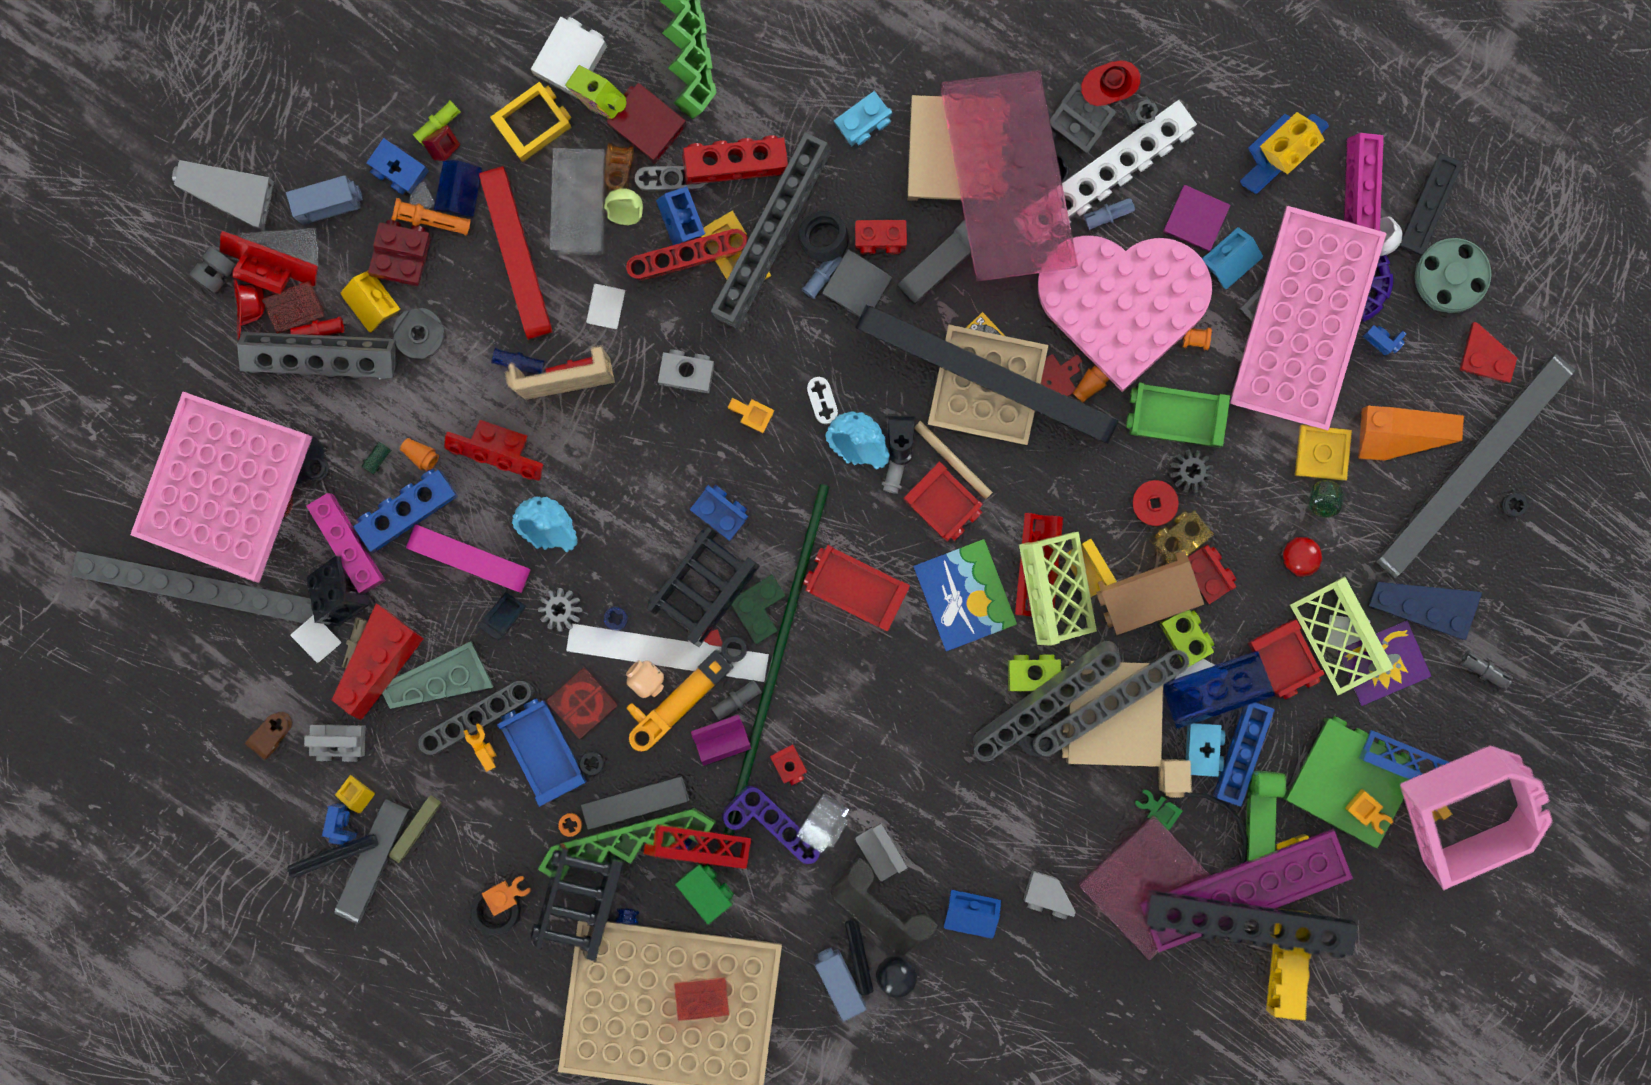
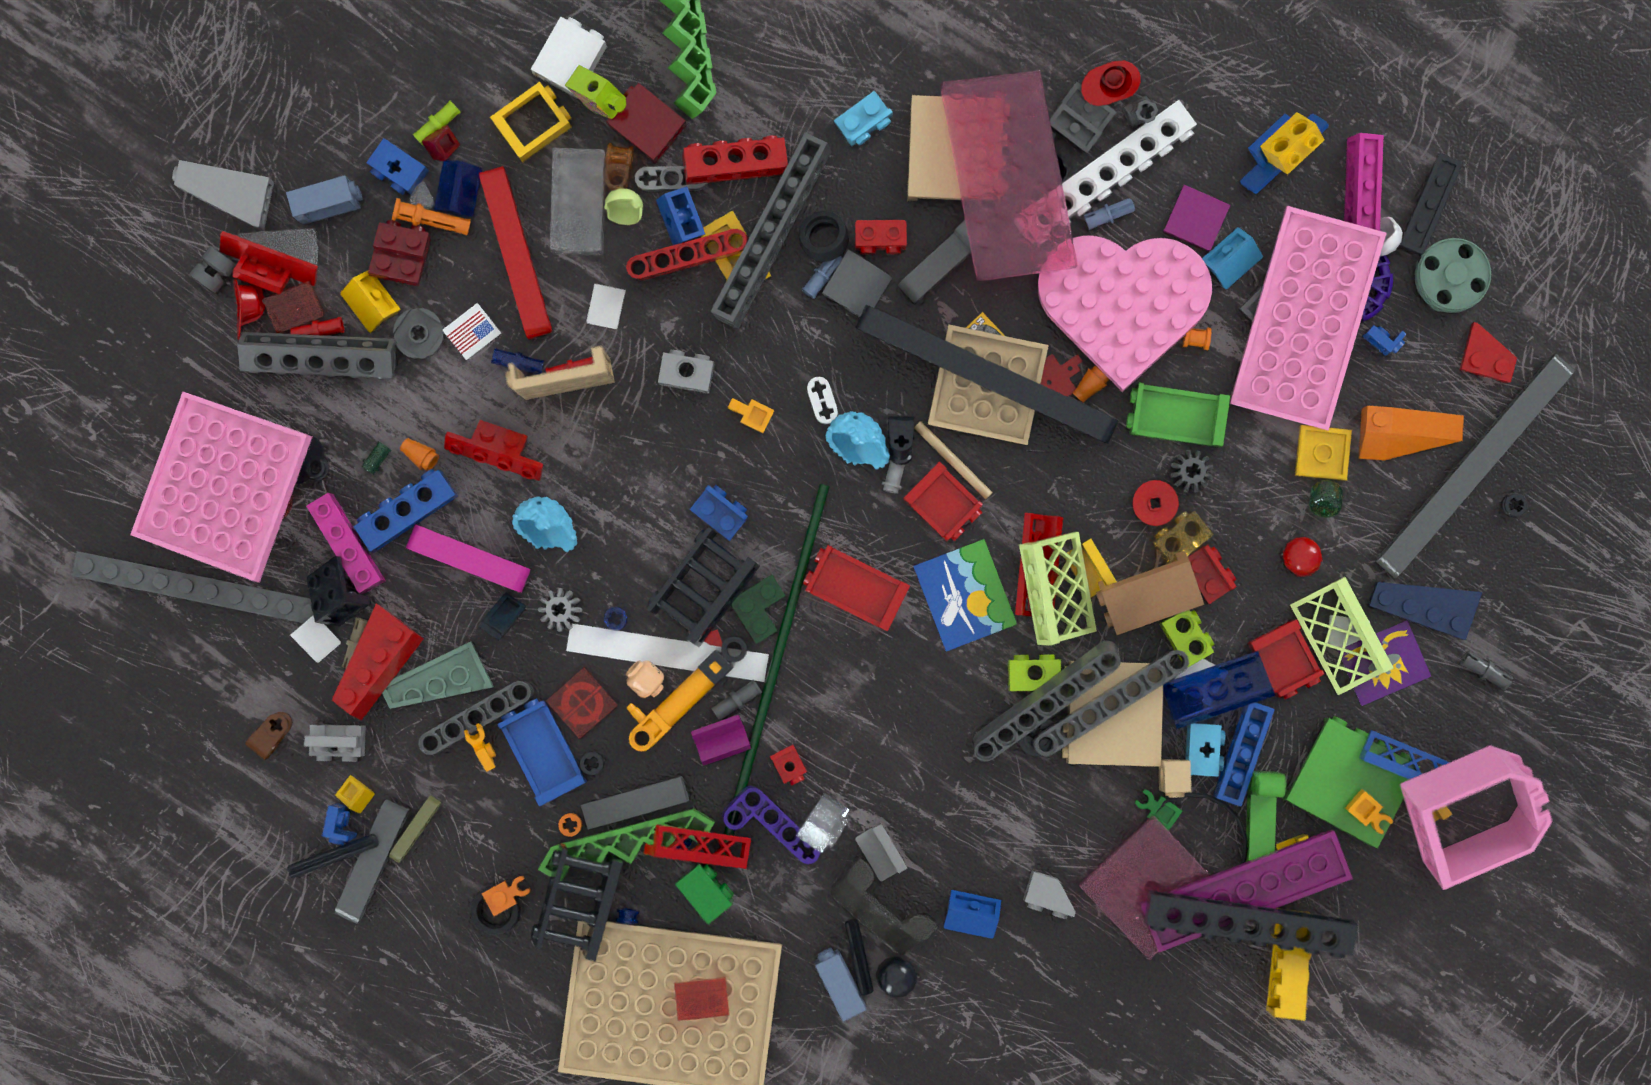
none -> sticker [443,303,501,360]

